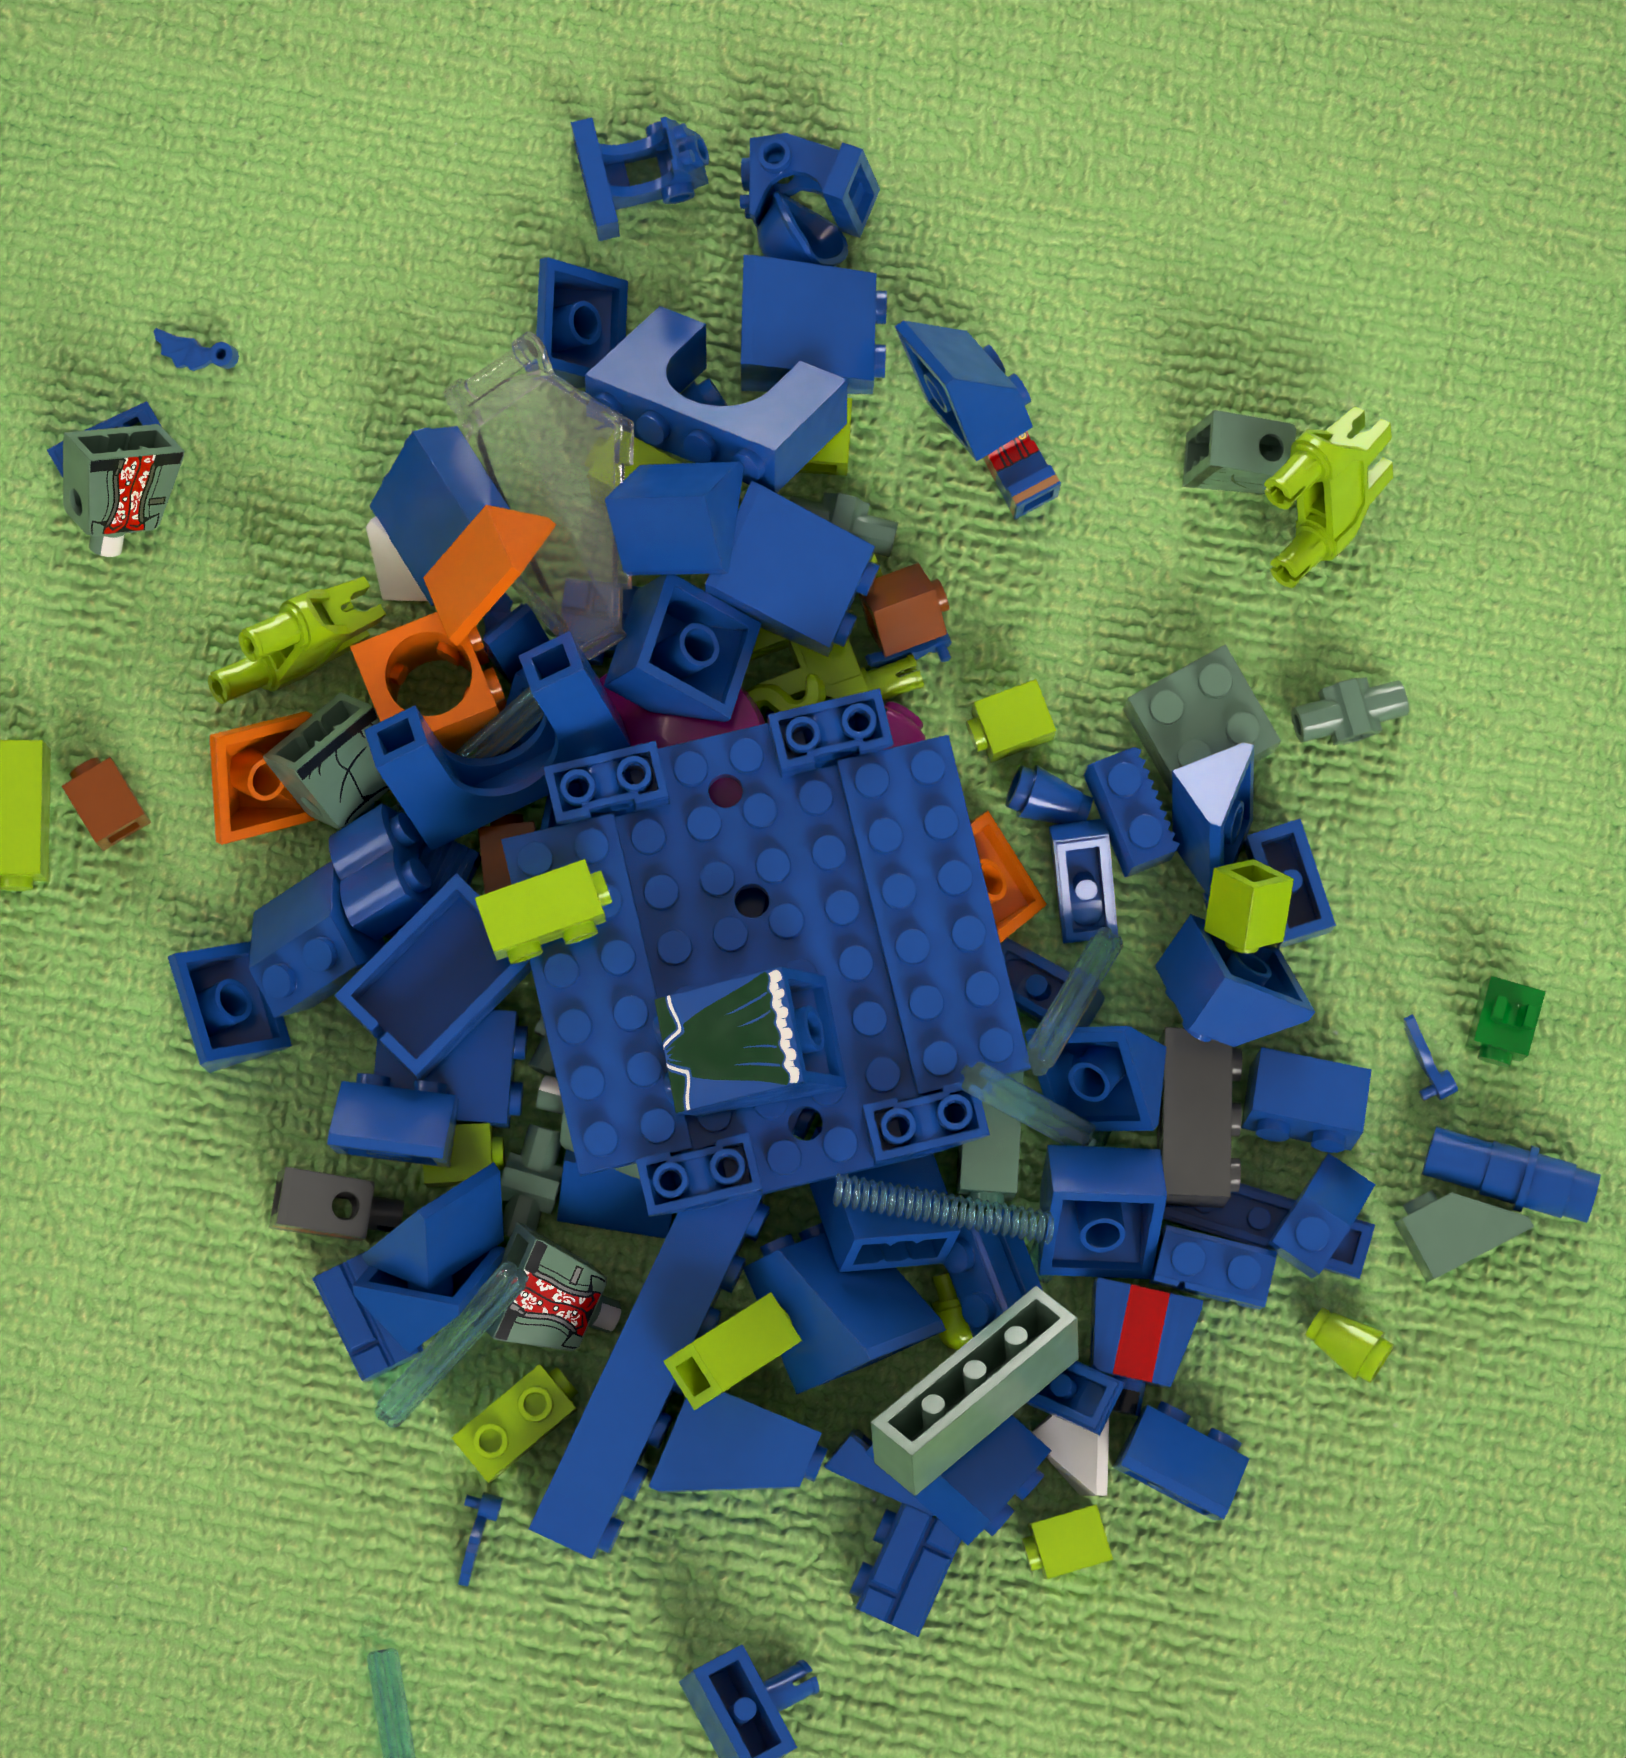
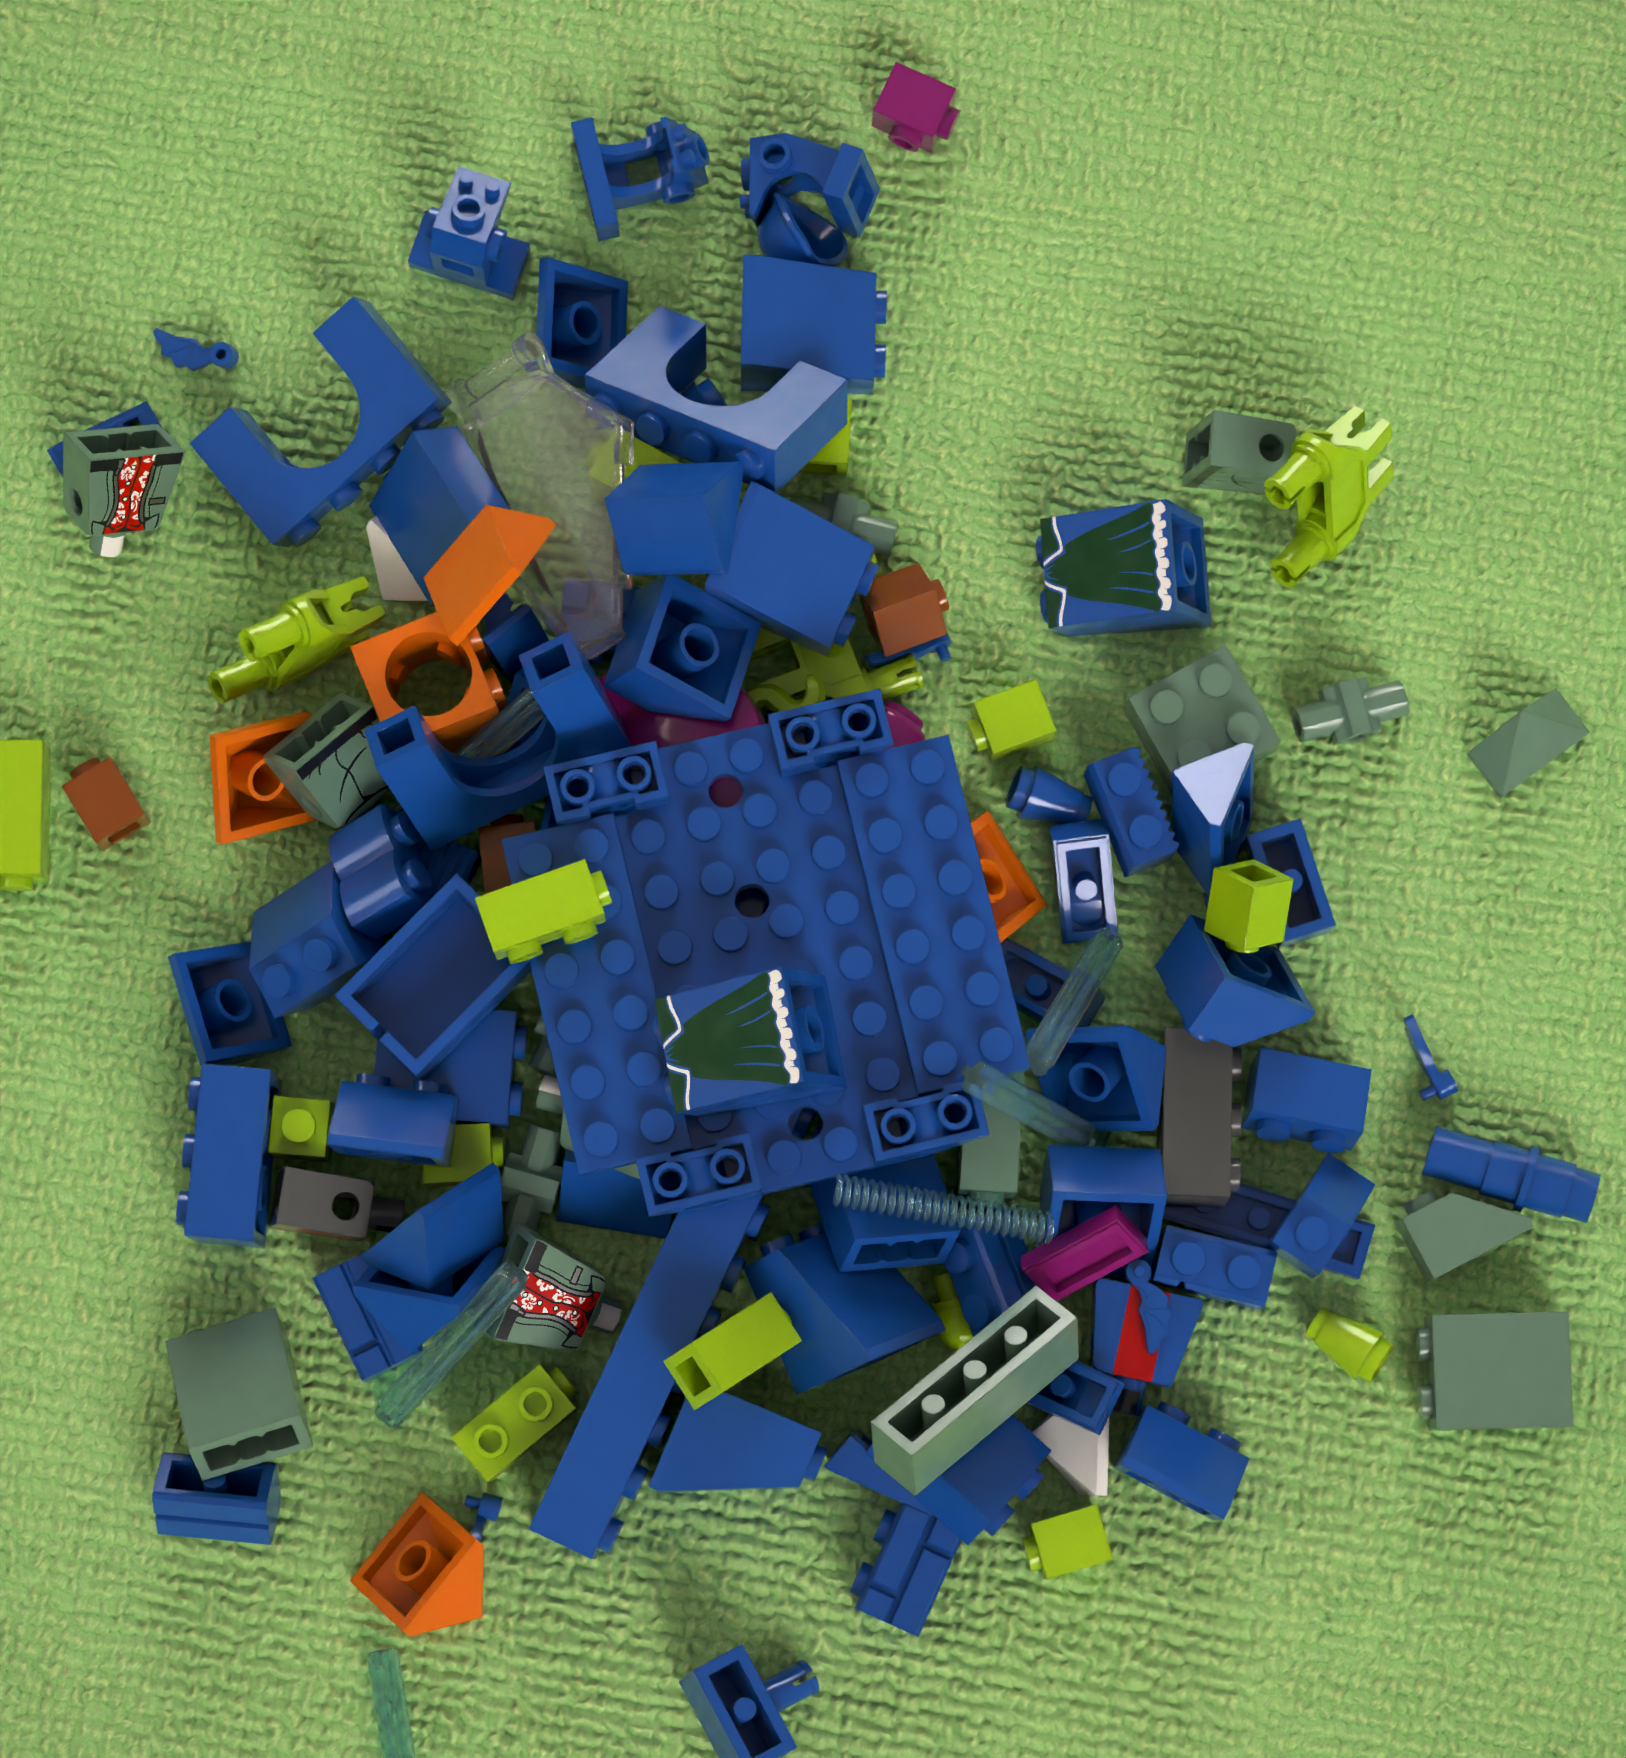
blue slope [895,321,1033,461] -> none
leg [983,431,1061,519] -> none
green brick [1466,976,1546,1067] -> none
none -> blue brick [152,1452,281,1545]
none -> sand green brick [165,1307,313,1481]
none -> blue brick [176,1063,282,1249]
none -> blue arch [190,296,452,547]
none -> lime brick [268,1096,335,1163]
none -> orange slope [350,1492,484,1637]
none -> blue tile [408,166,531,300]
none -> magenta brick [872,62,961,153]
none -> magenta tile [1021,1205,1149,1301]
none -> slope [1036,499,1212,637]
none -> blue piece [1125,1259,1173,1355]
none -> sand green brick [1415,1312,1574,1431]
none -> sand green slope [1467,688,1590,798]

